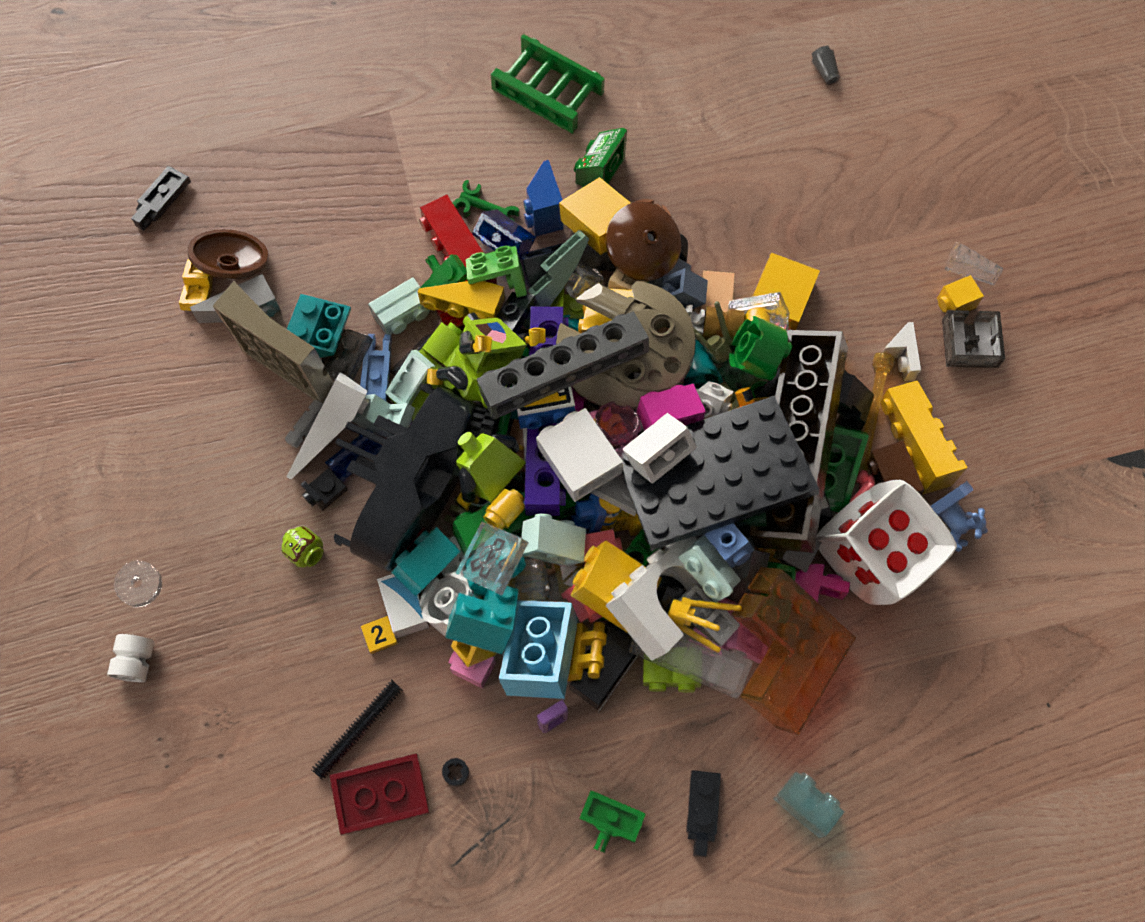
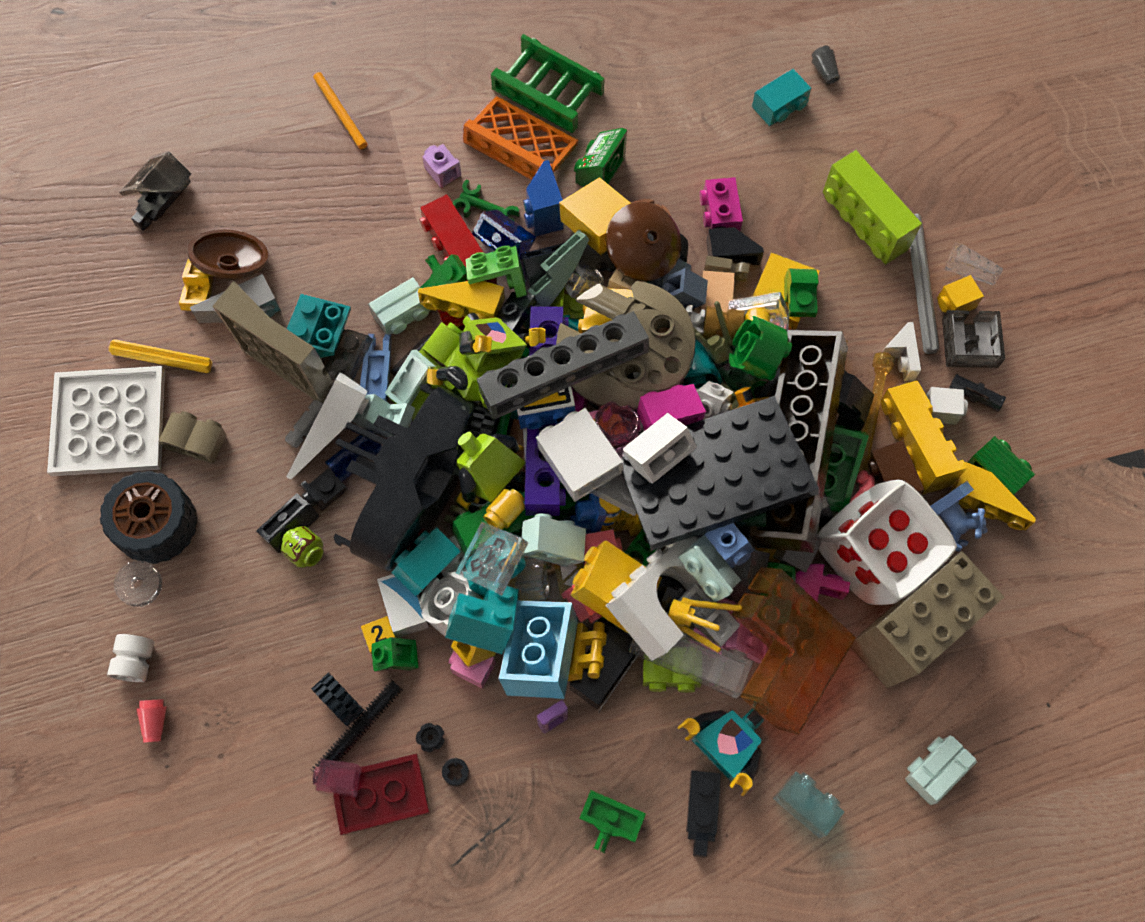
none -> white plate [47,366,165,476]
none -> black wheel [100,471,197,564]
none -> yellow axle [109,340,213,373]
none -> clear smoke slope [119,151,192,196]
none -> coral cone [136,699,167,742]
none -> dark tan brick [159,411,227,464]
none -> black slope [256,494,319,553]
none -> black wheel [311,672,365,727]
none -> light orange bar [313,72,368,150]
none -> clear pink brick [313,759,361,797]
none -> green bracket [371,637,419,672]
none -> black plate [416,723,445,752]
none -> lavender brick [422,144,461,188]
none -> orange fence [463,96,578,180]
none -> torso [678,708,764,796]
none -> dark pink brick [700,177,743,231]
none -> dark tan plate [704,256,750,281]
none -> black slope [706,226,764,266]
none -> teal brick [752,68,812,127]
none -> green brick [784,268,819,317]
none -> lime brick [822,150,922,265]
none -> dark tan window [849,552,1004,688]
none -> light aqua brick [905,735,977,805]
none -> light grey axle [910,214,939,354]
none -> white brick [926,387,968,425]
none -> black pin [949,374,1006,412]
none -> yellow slope [950,462,1036,531]
none -> green brick [967,436,1036,495]

